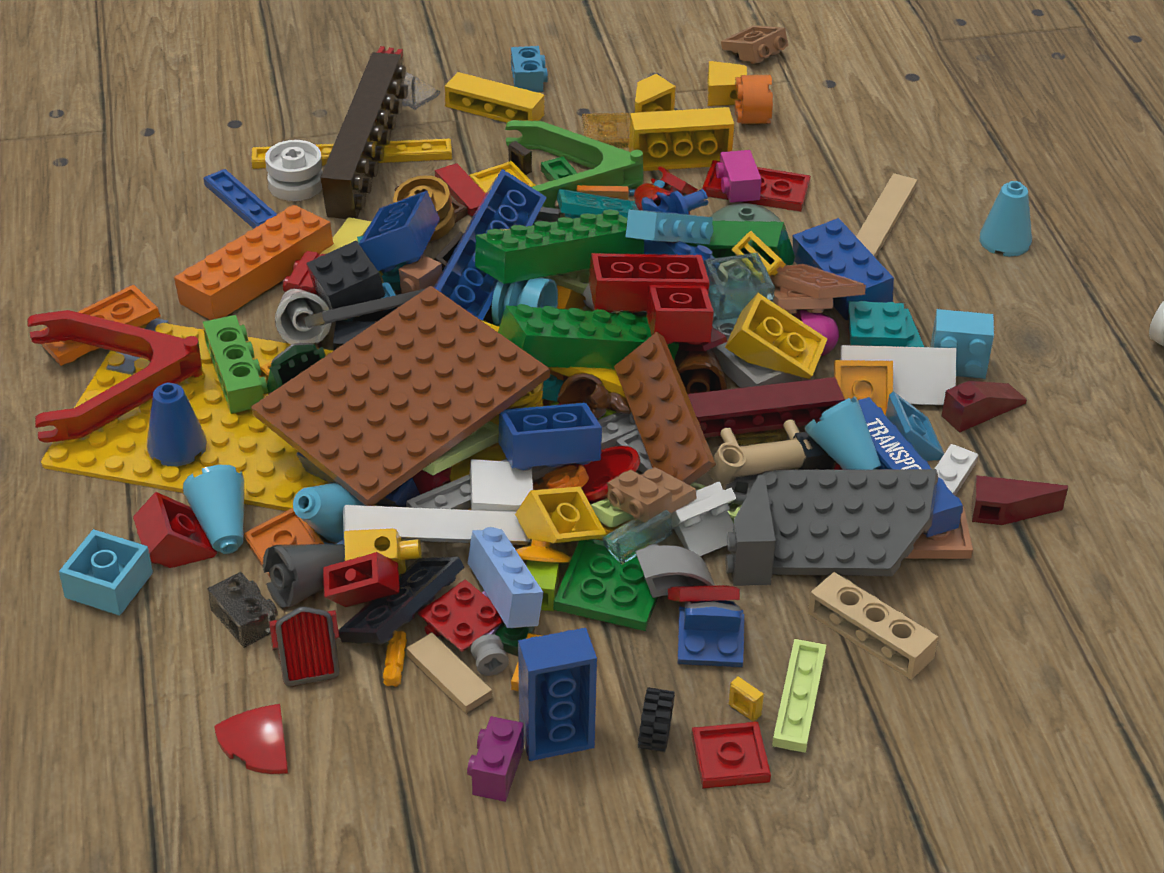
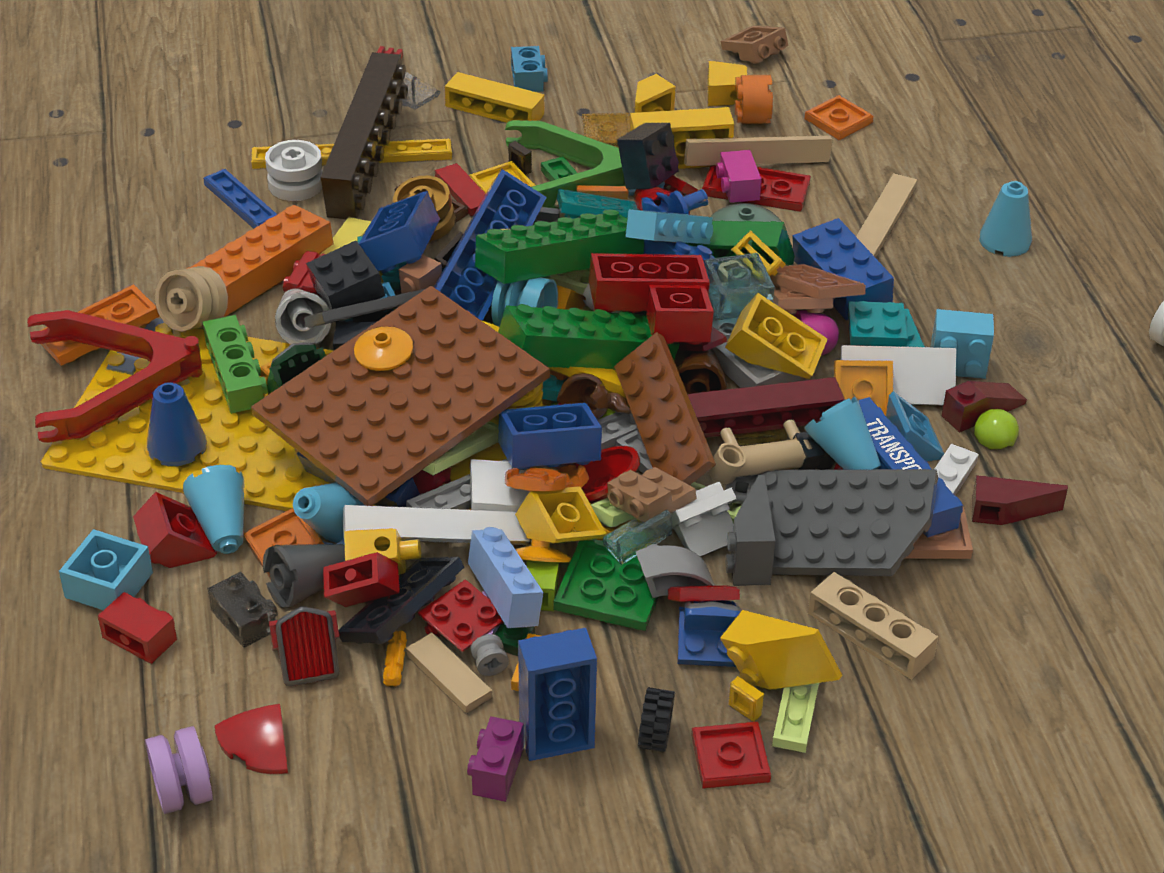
none -> red brick [98,592,177,664]
none -> lavender wheel [145,726,213,814]
none -> tan wheel [155,266,228,331]
none -> light orange dish [354,327,413,371]
none -> orange tile [505,467,567,491]
none -> black brick [617,123,679,189]
none -> tan tile [684,136,833,166]
none -> yellow slope [720,610,843,690]
none -> orange tile [804,95,874,140]
none -> lime hair [974,409,1019,449]

